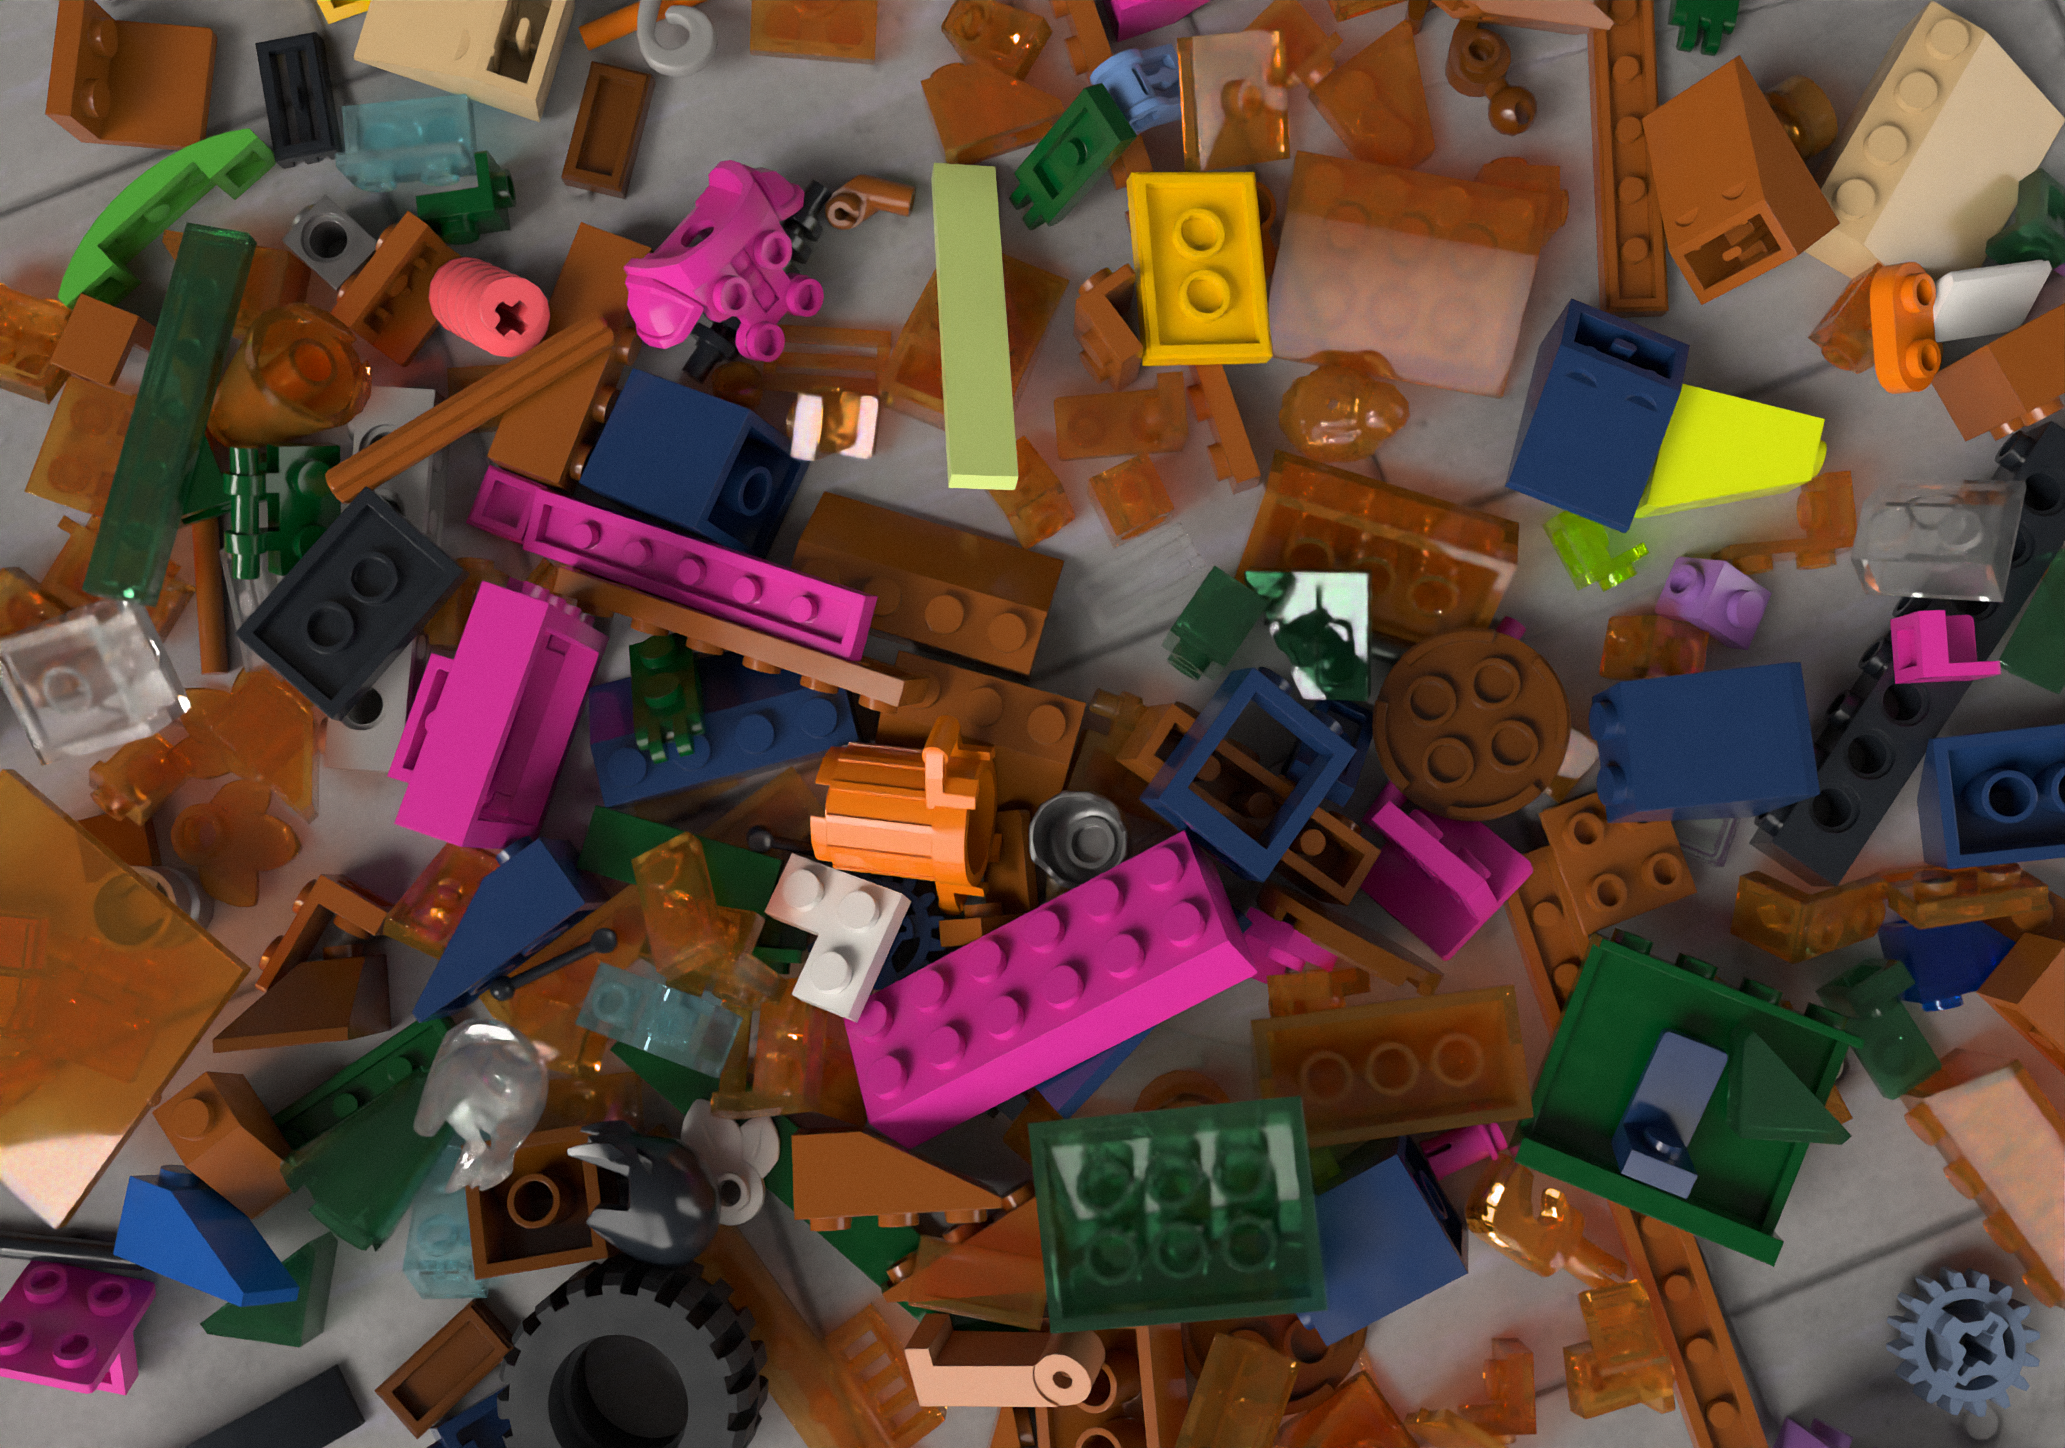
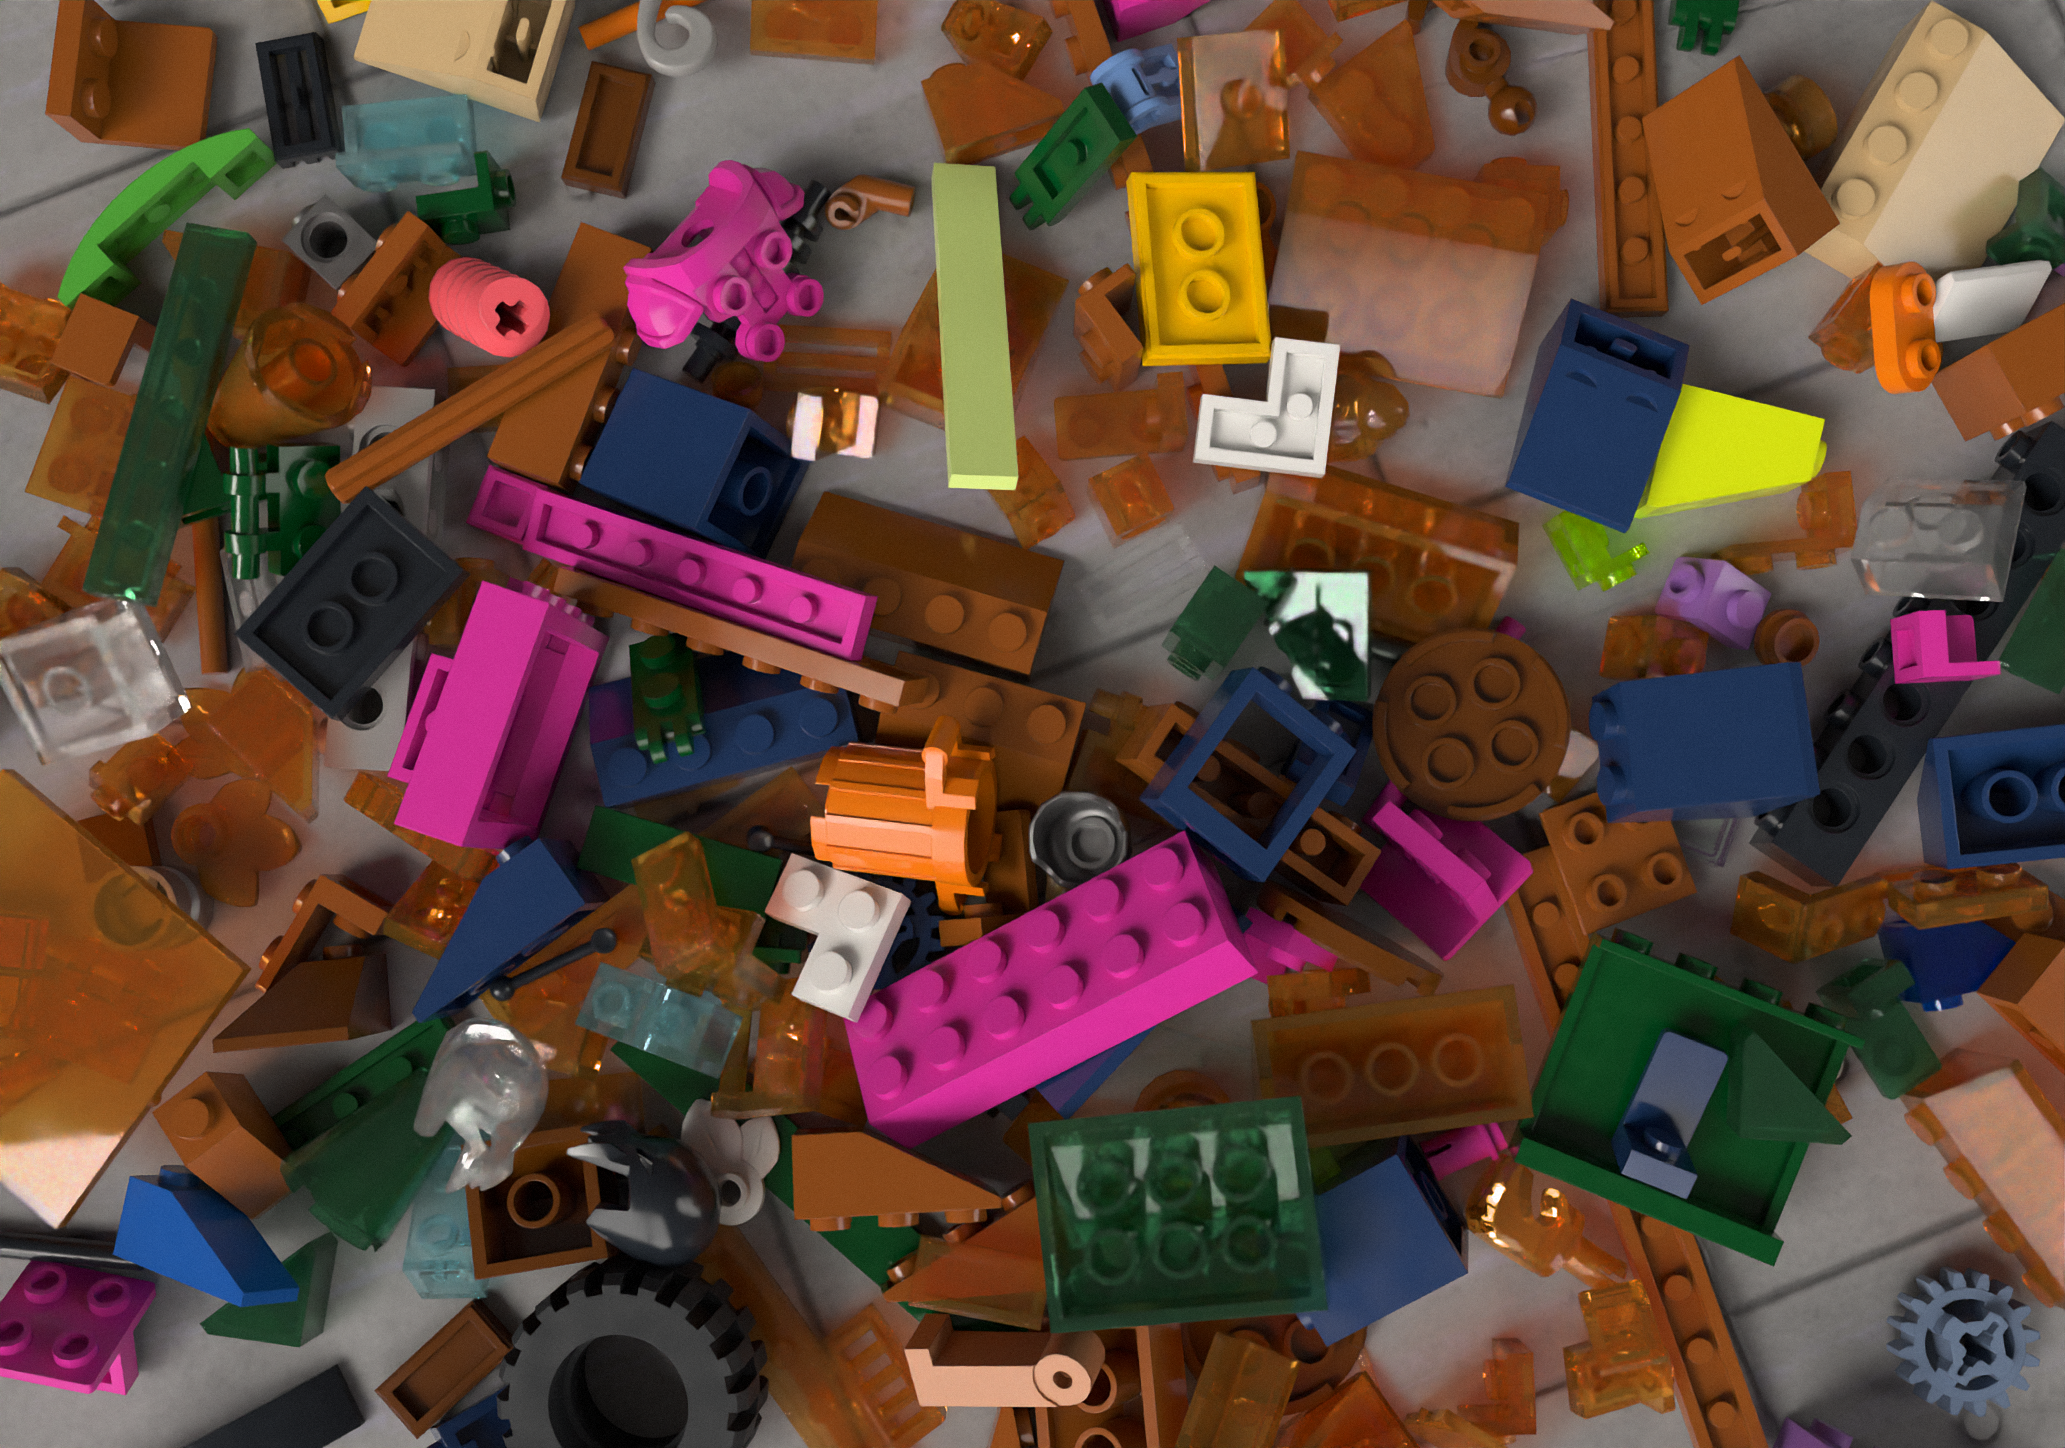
none -> clear orange beam [343,770,500,884]
none -> white plate [1193,337,1340,478]
none -> dark orange plate [1754,608,1820,667]

